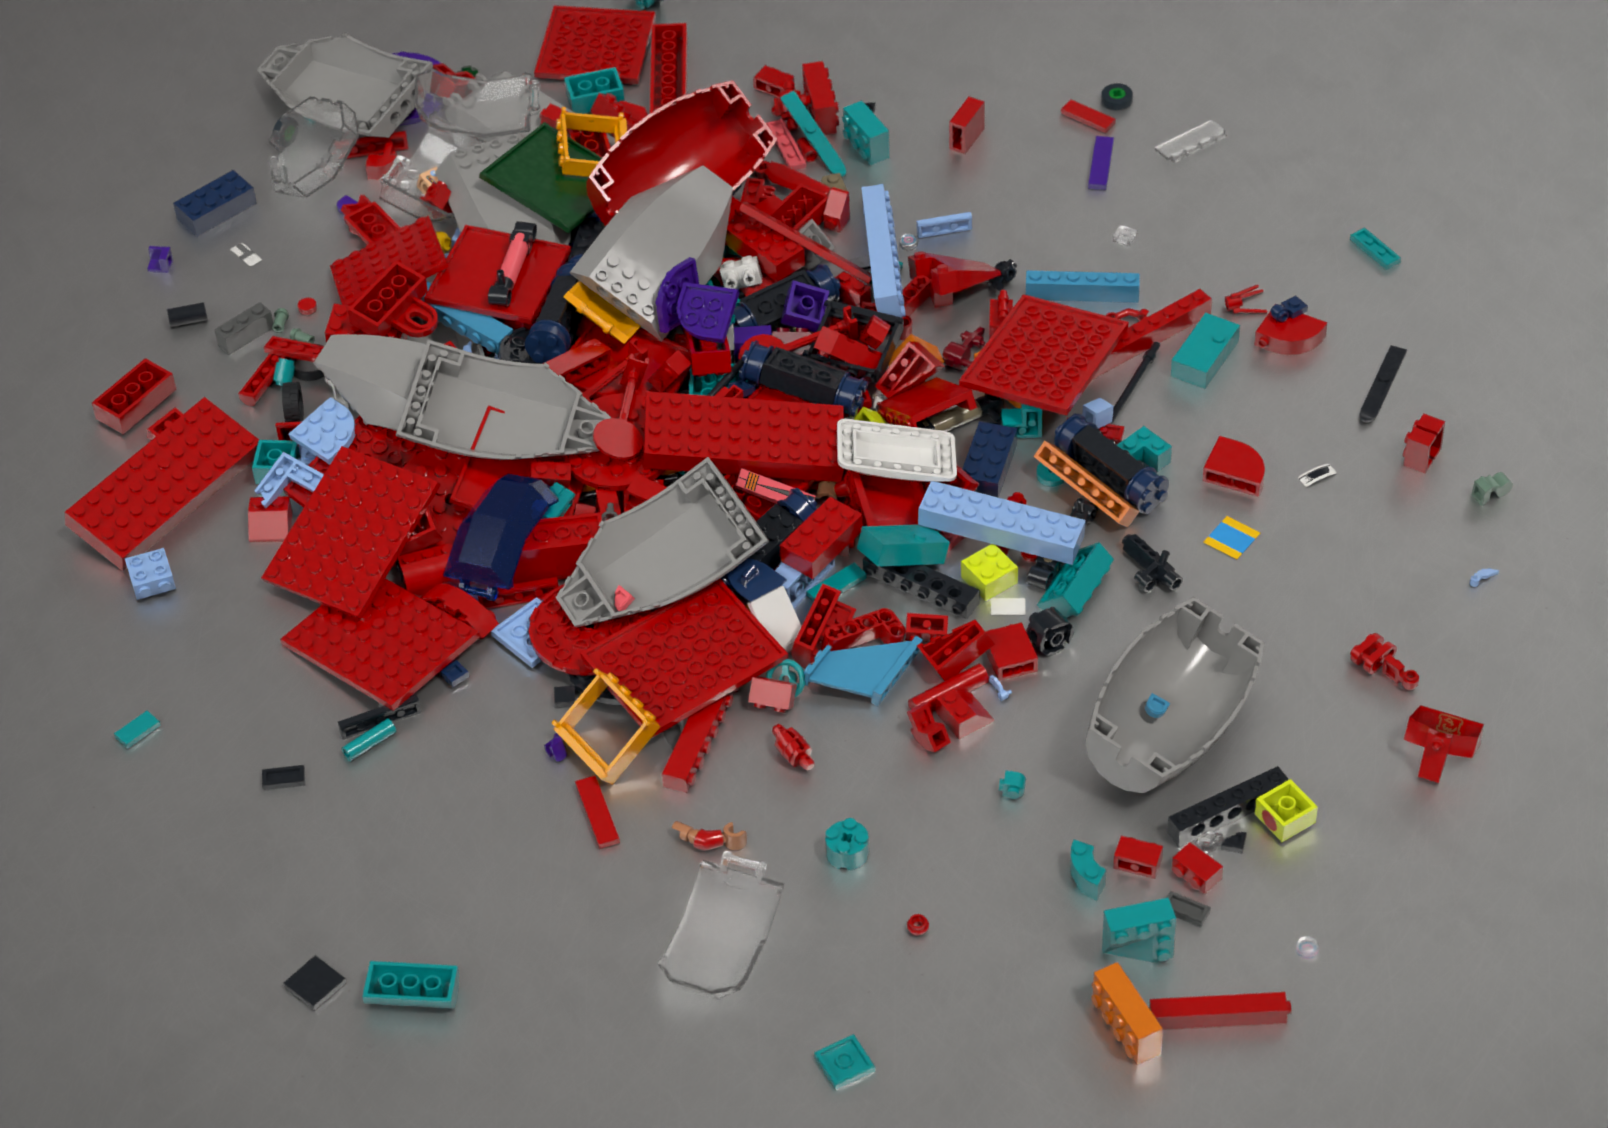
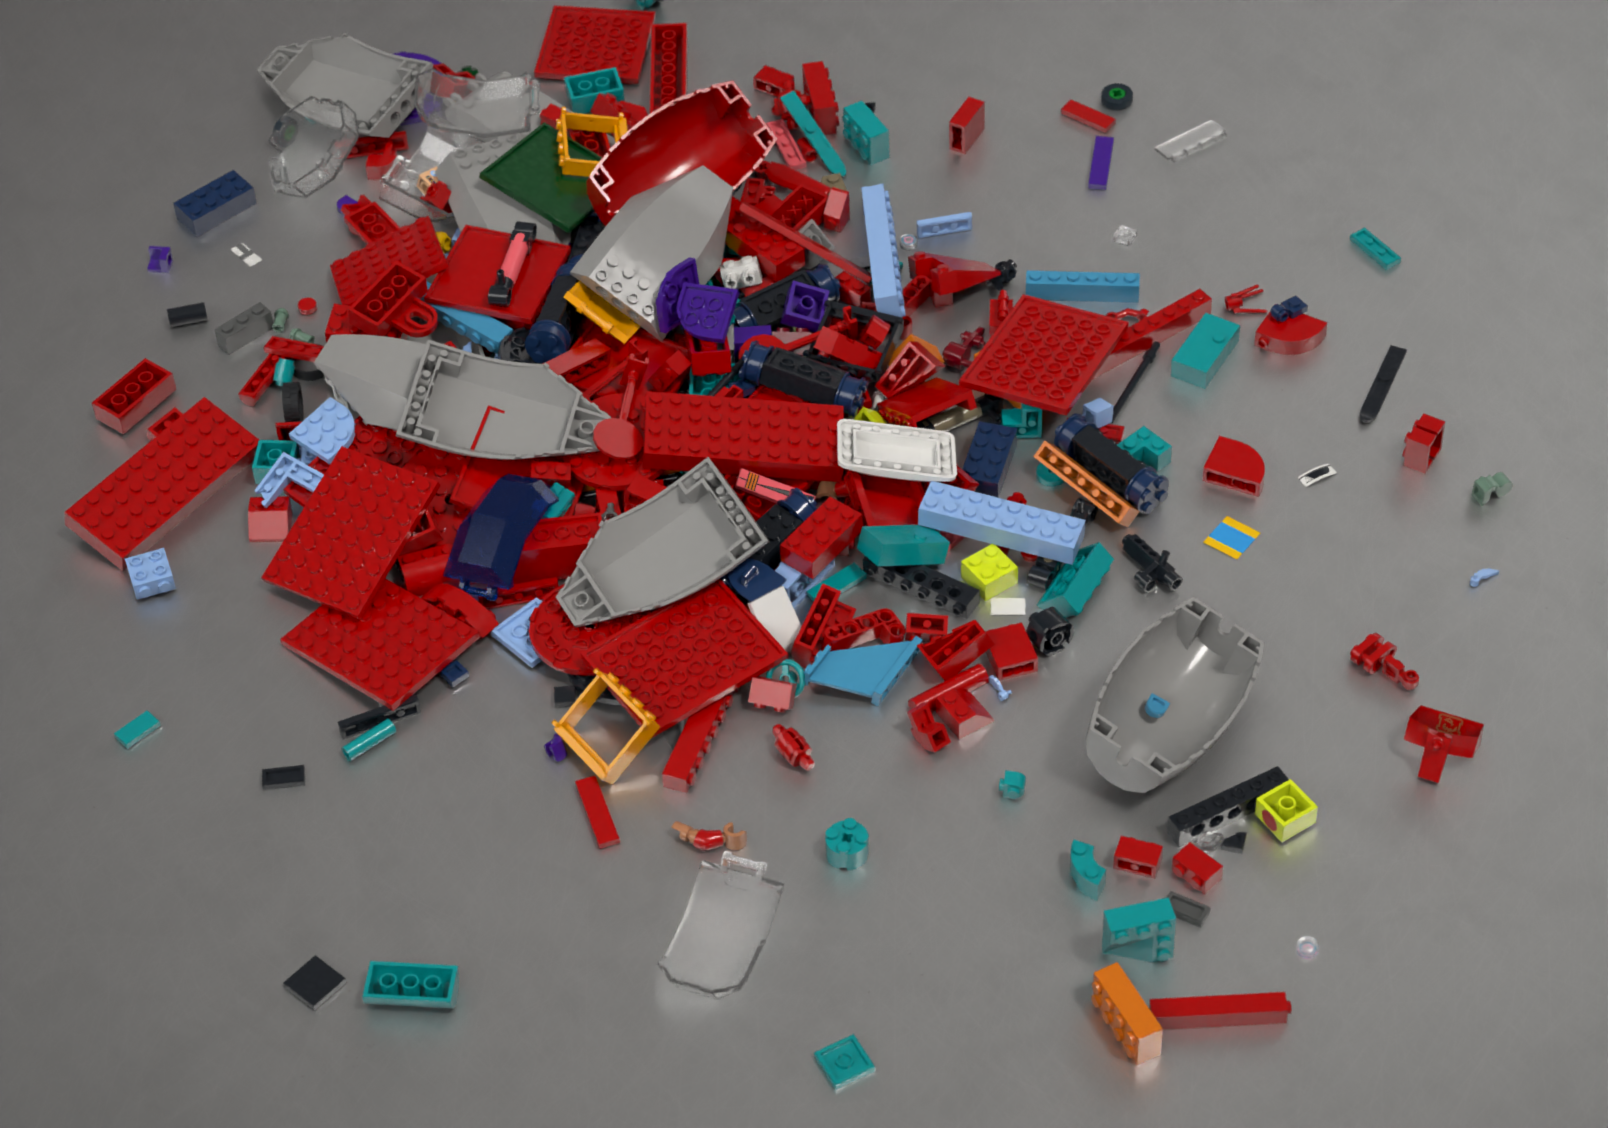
coral tile [614,585,635,612] -> none
red plate [907,914,929,935] -> none

